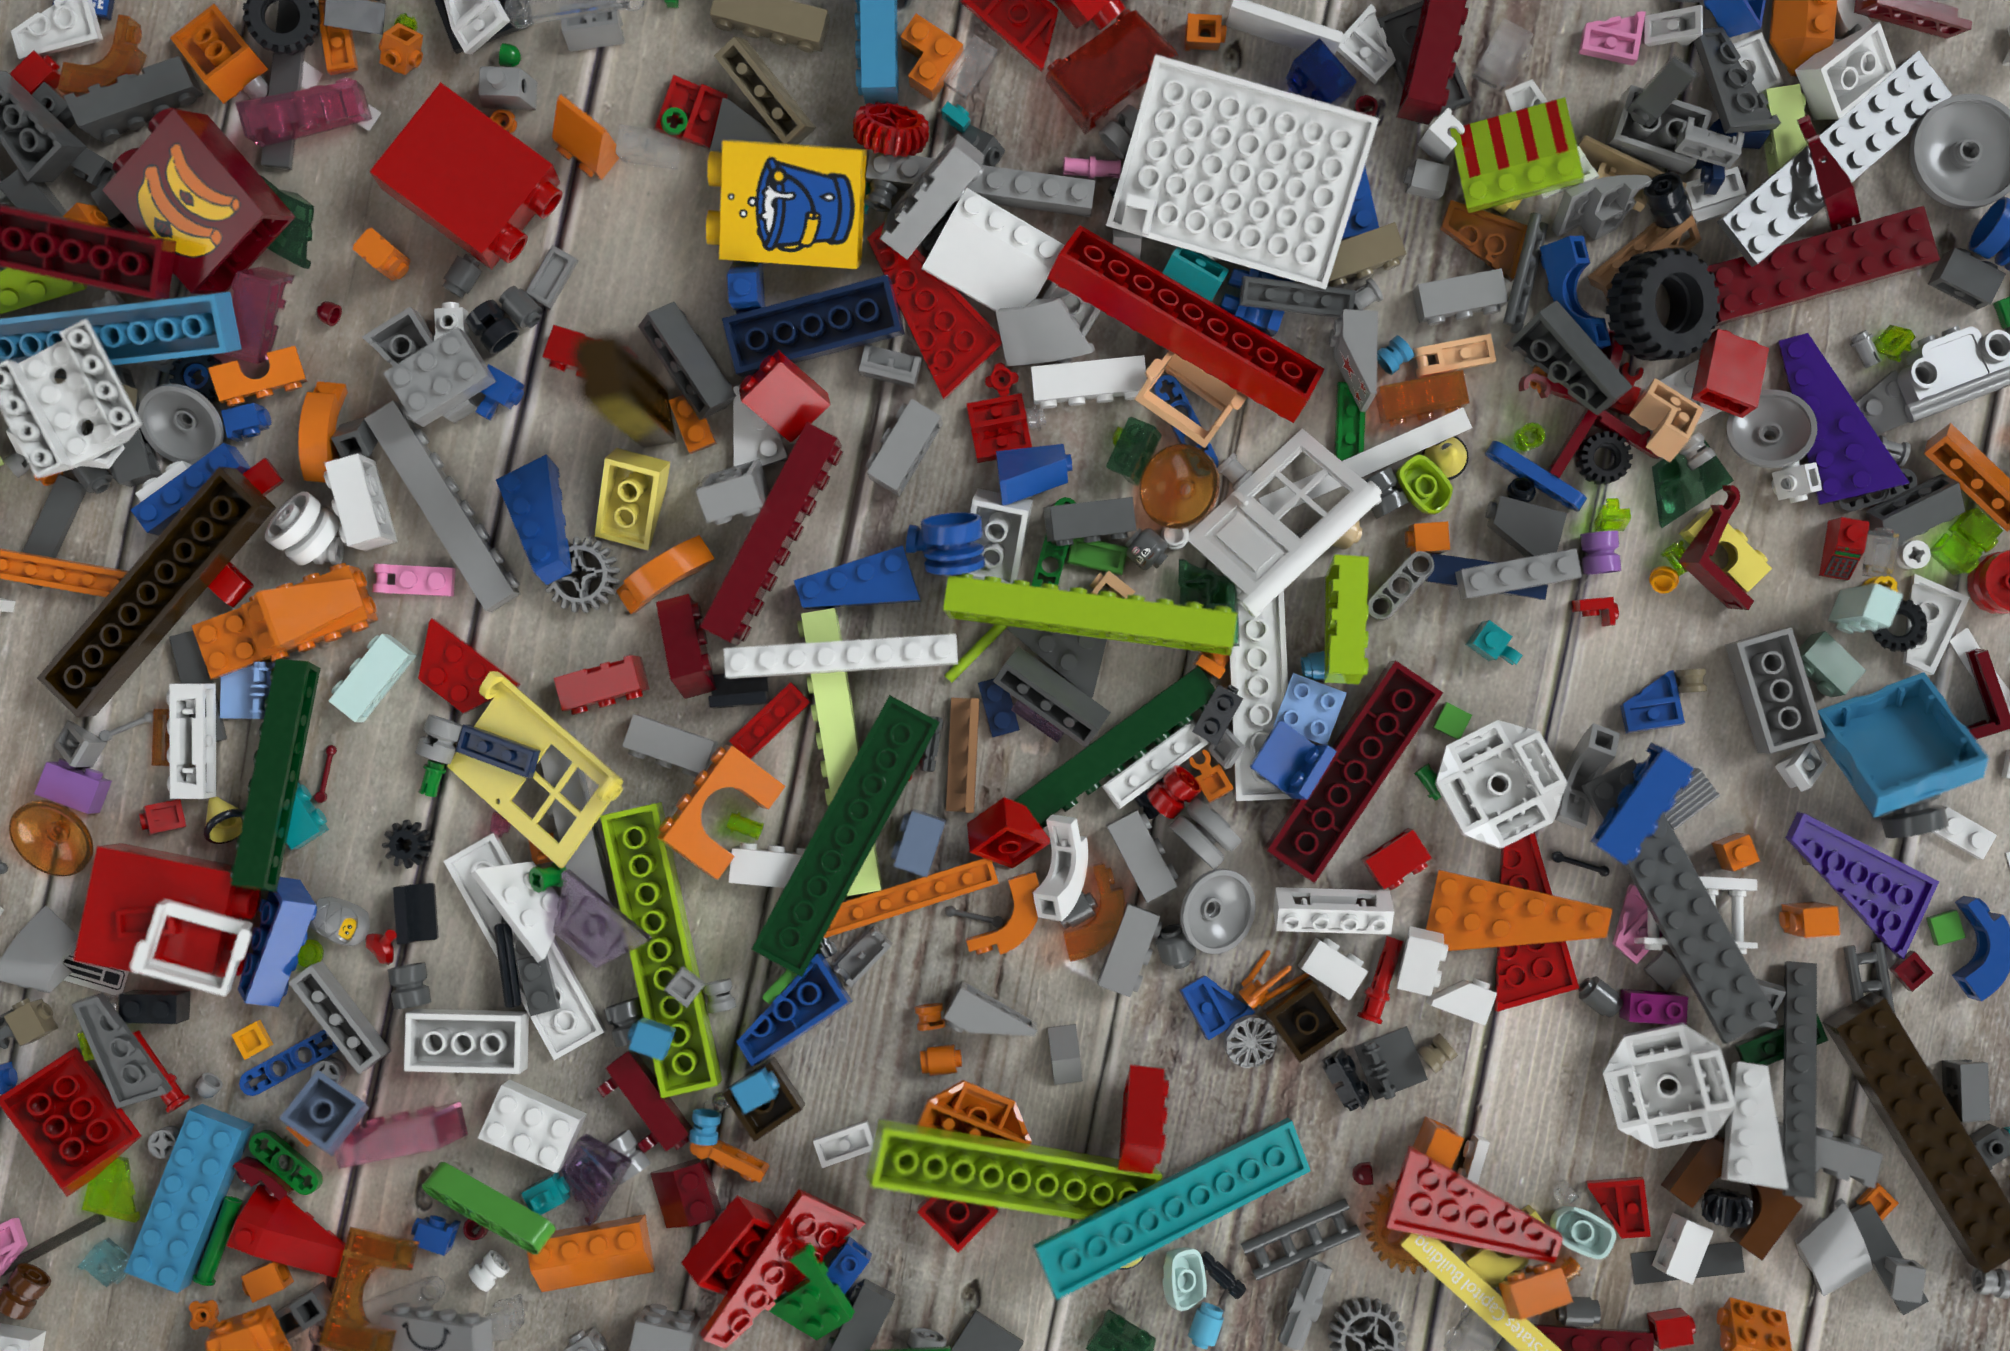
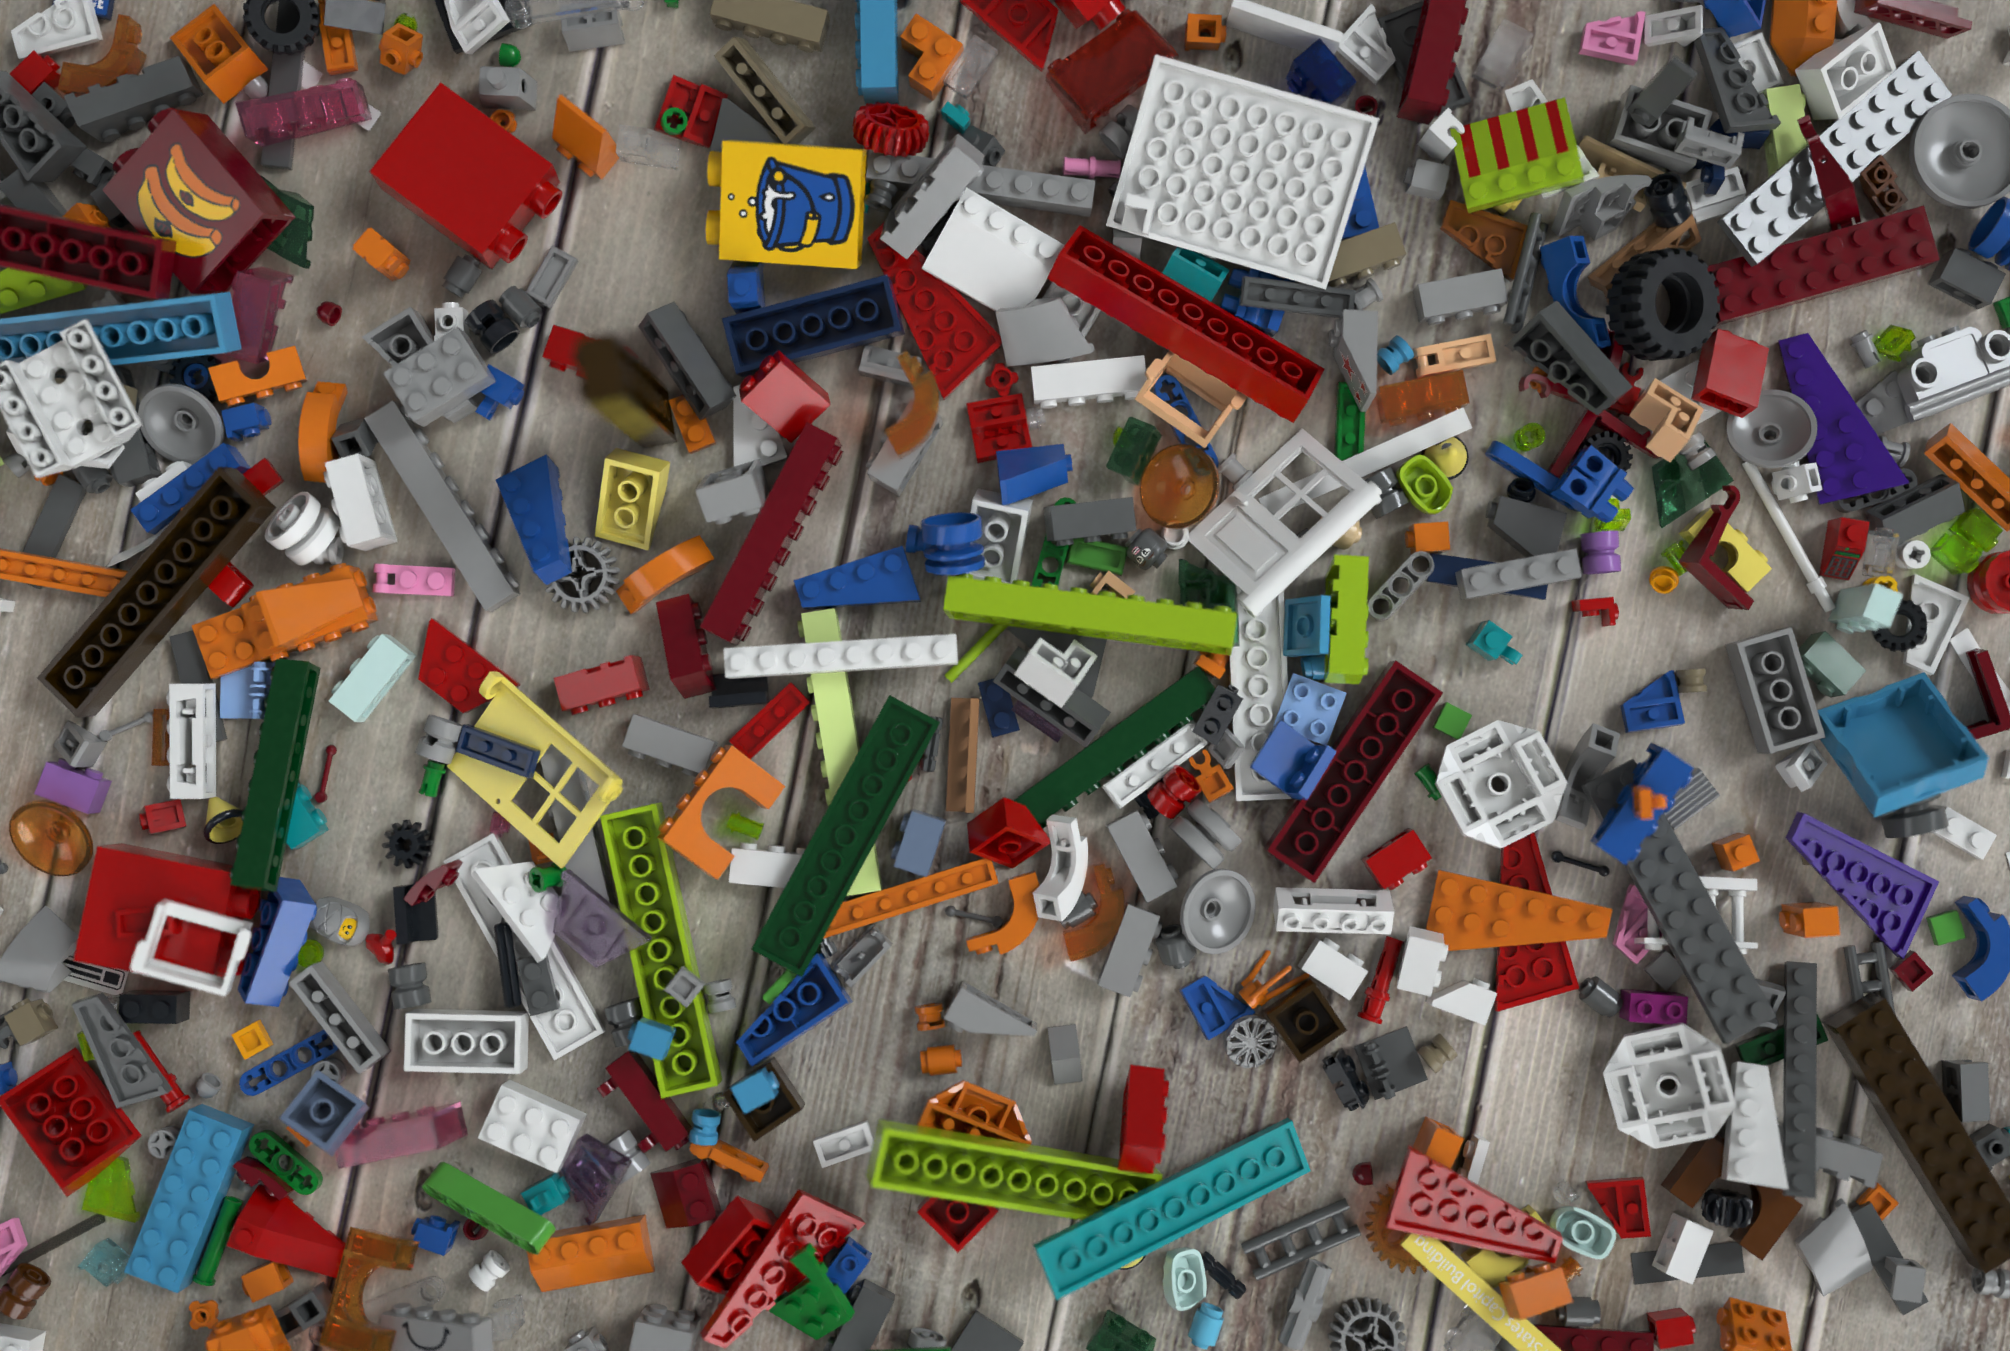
none -> white sticker [107,521,172,567]
none -> dark red slope [404,859,463,906]
none -> clear orange arch [884,351,940,459]
none -> white brick [1014,638,1098,708]
none -> dark azure plate [1283,595,1331,657]
none -> blue hips [1550,445,1634,523]
none -> orange tile [1633,785,1667,819]
none -> white bar [1742,462,1836,612]
none -> reddish brown slope [1858,154,1908,218]

